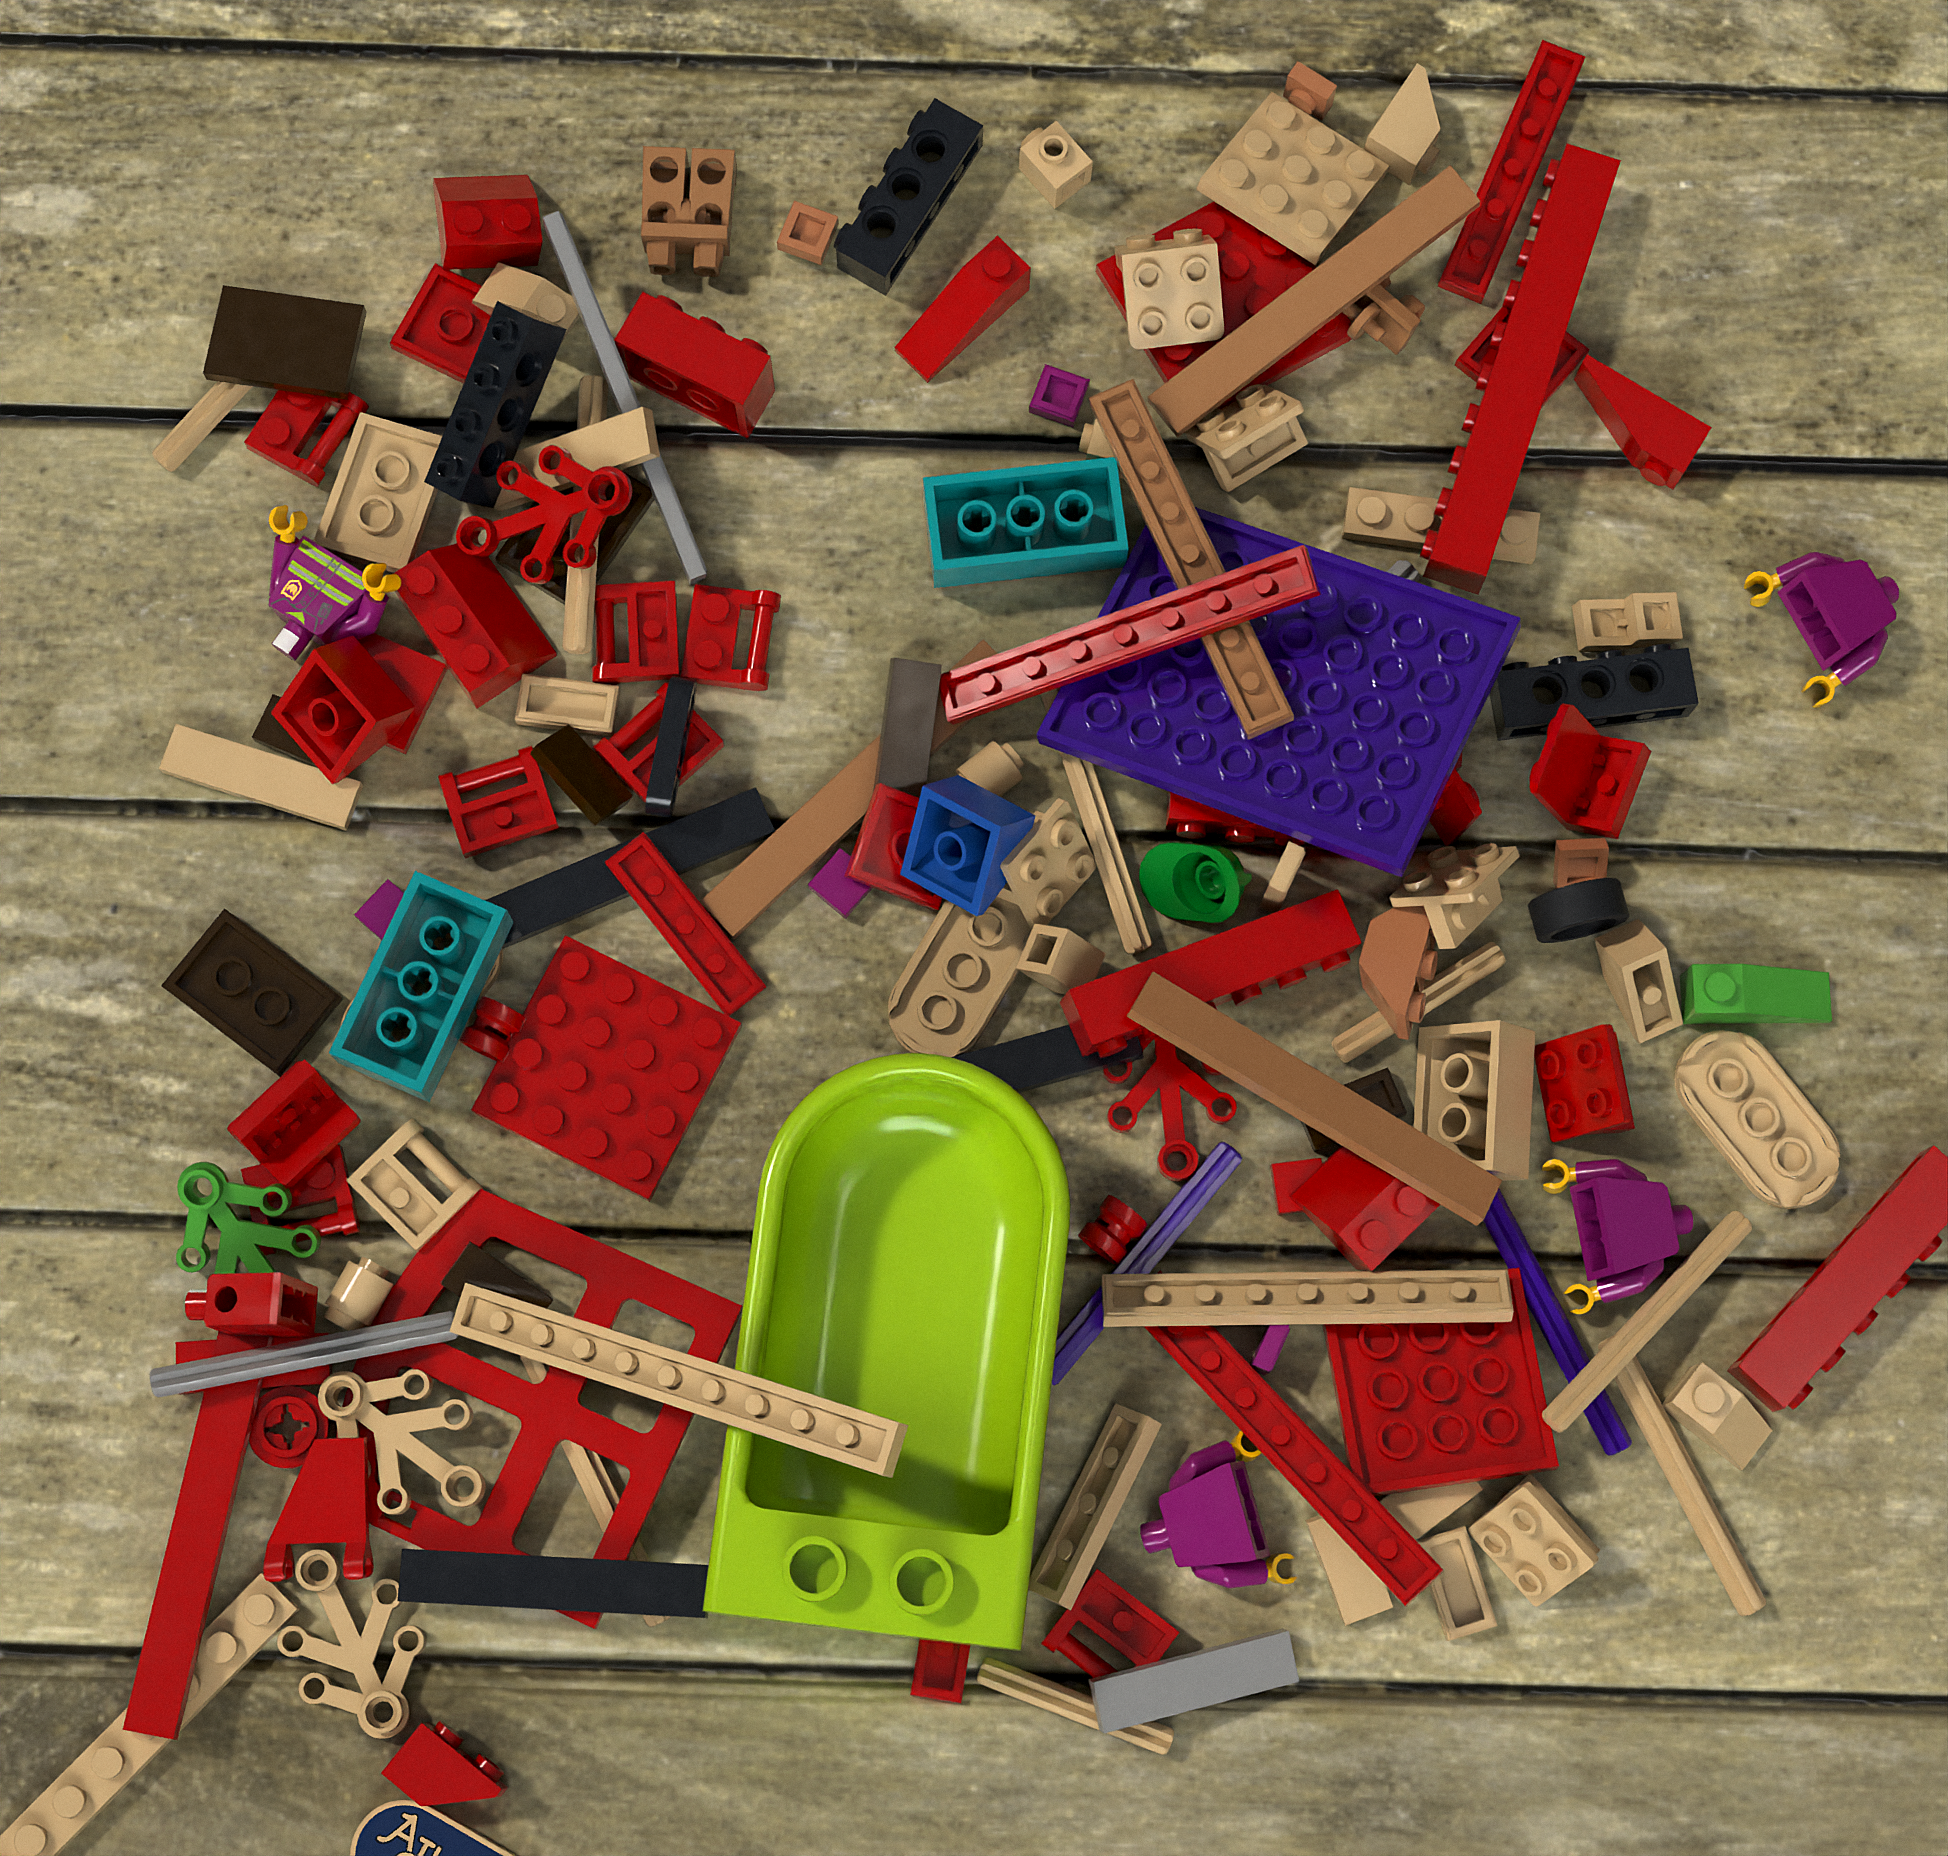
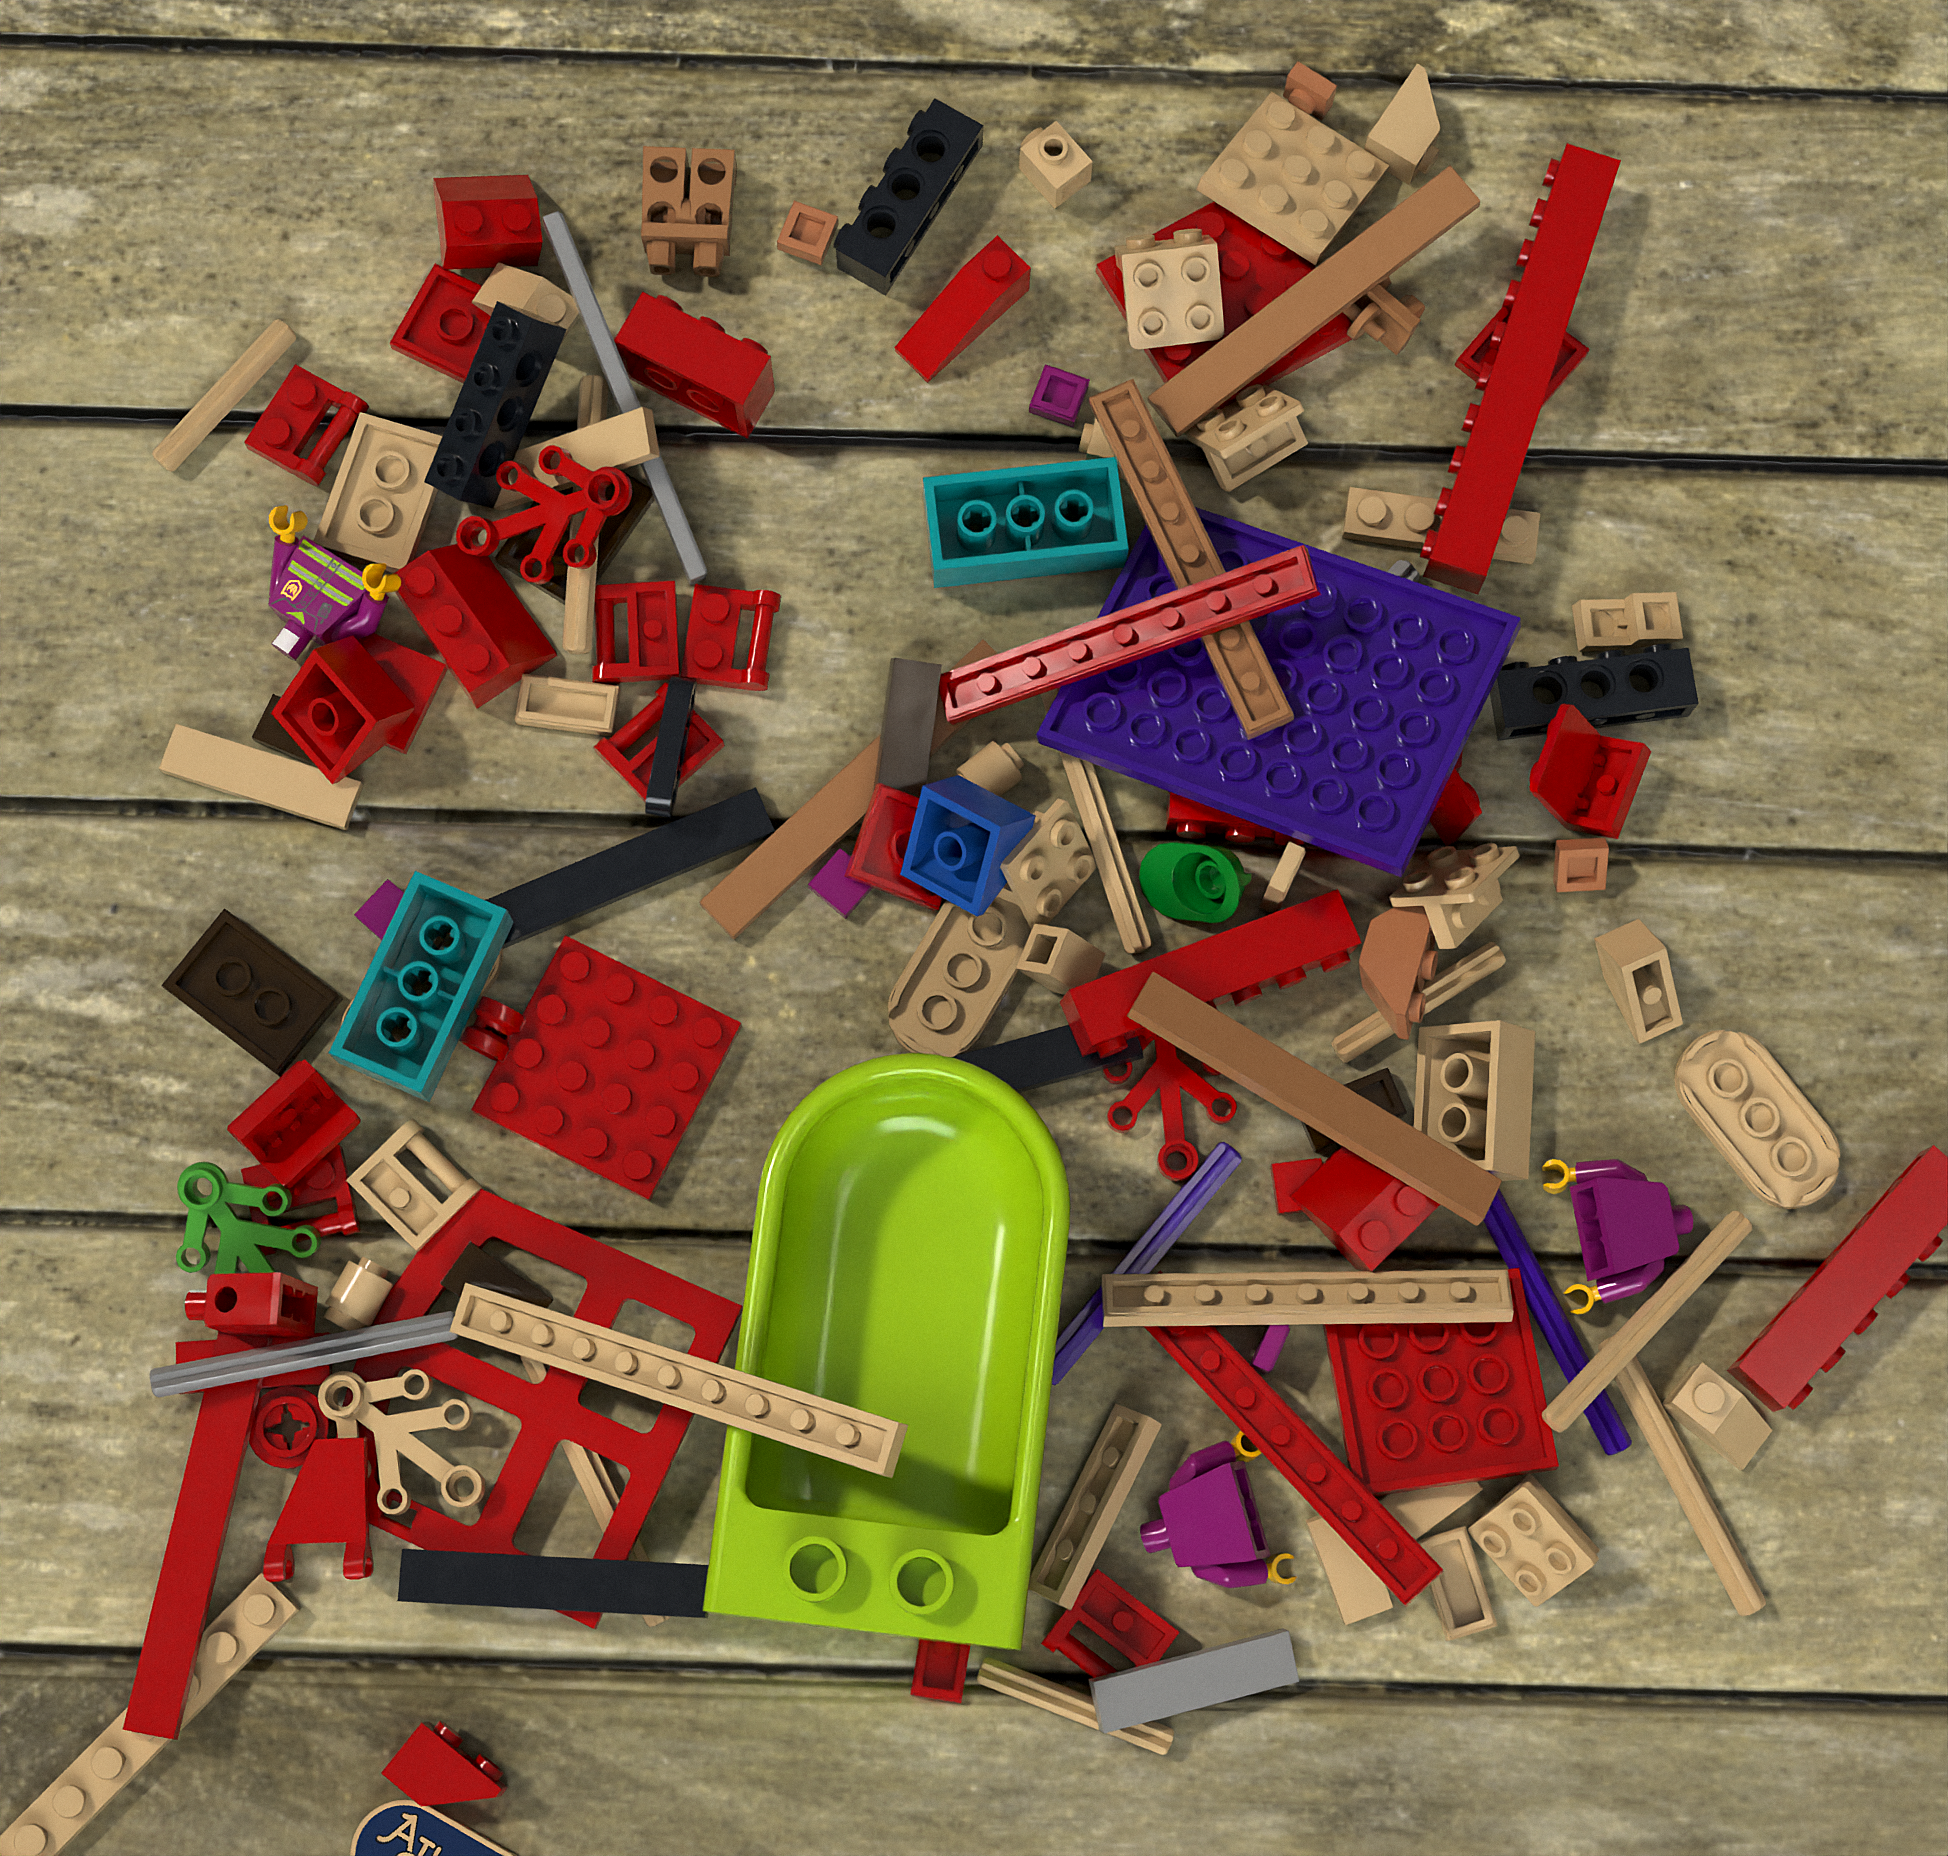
dark brown tile [203,285,367,400] -> none
tan plant [277,1549,426,1739] -> none
red plate [438,745,559,859] -> none
dark brown tile [530,724,633,826] -> none
red tile [605,832,767,1017] -> none
red wheel [1078,1195,1148,1265] -> none
red tile [1437,40,1586,304] -> none
black tyre [1528,878,1630,943] -> none
red bracket [1534,1024,1635,1142] -> none
red slope [1574,354,1712,490] -> none
bright green slope [1679,964,1832,1024] -> none
magenta torso [1744,552,1899,708] -> none

